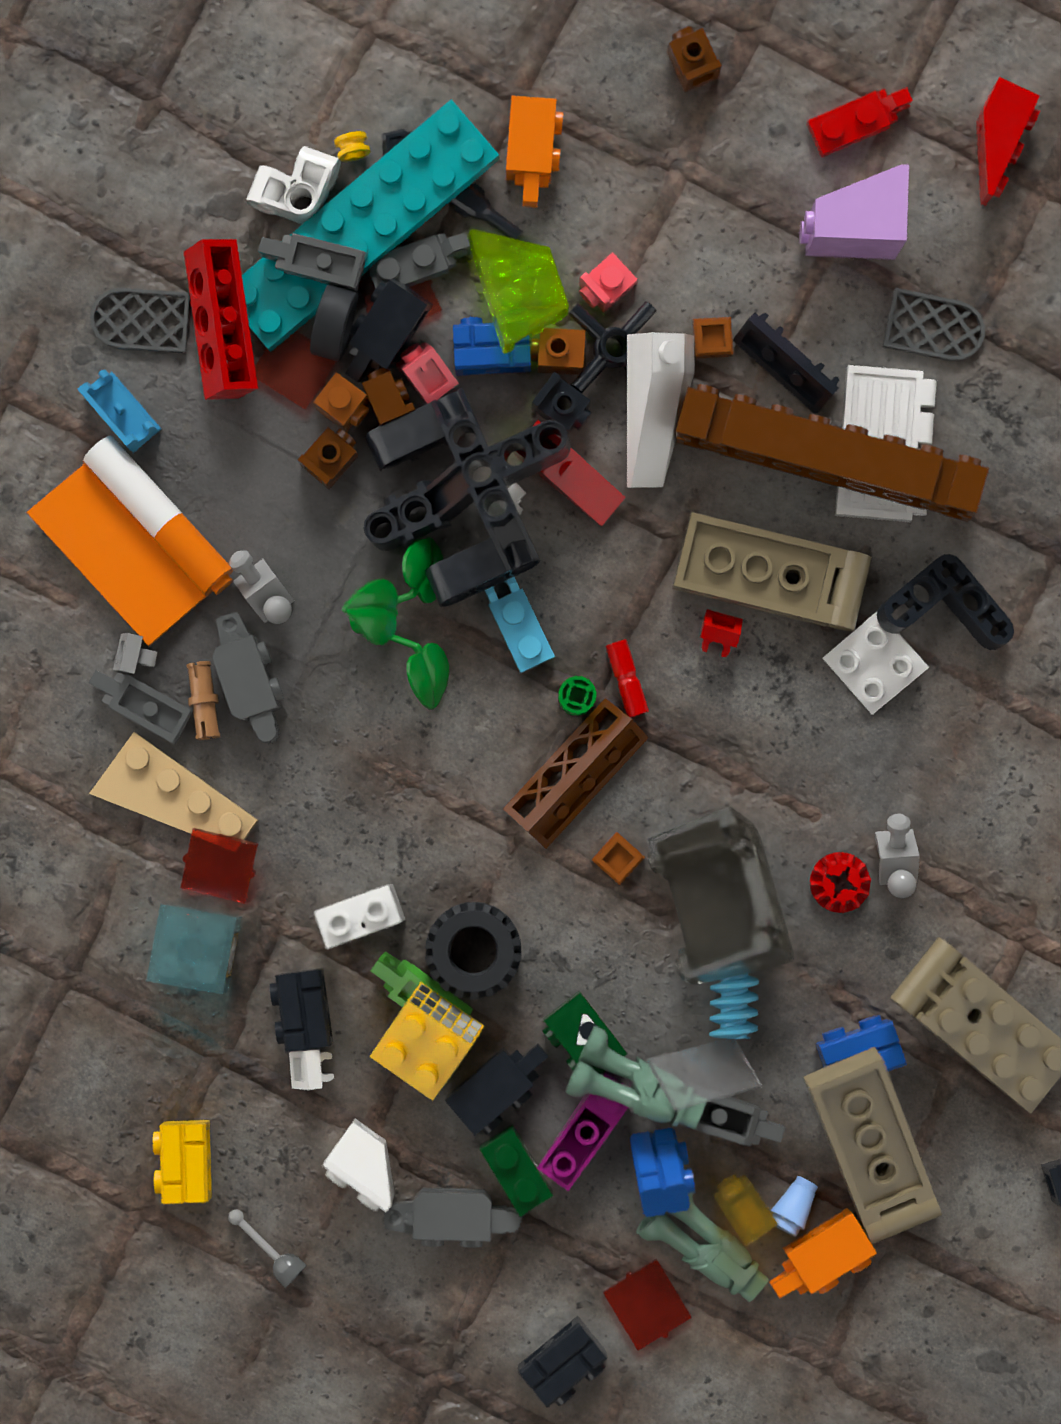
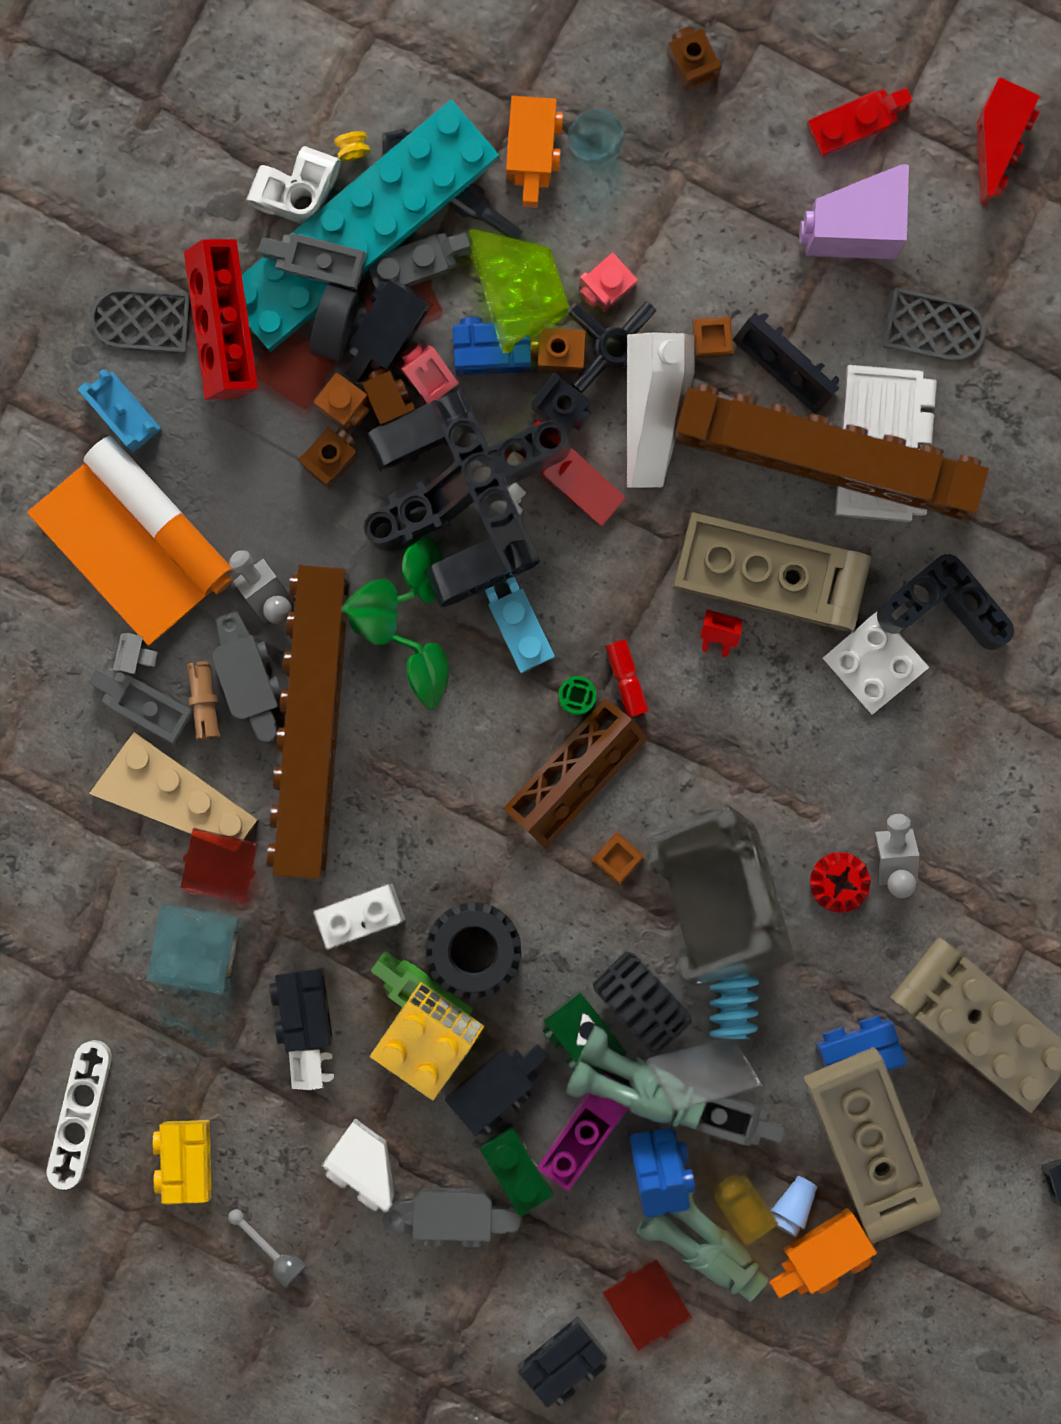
none -> white beam [47,1040,112,1190]
none -> reddish brown brick [267,565,350,879]
none -> clear light blue hair [568,109,625,167]
none -> black tyre [592,951,692,1054]

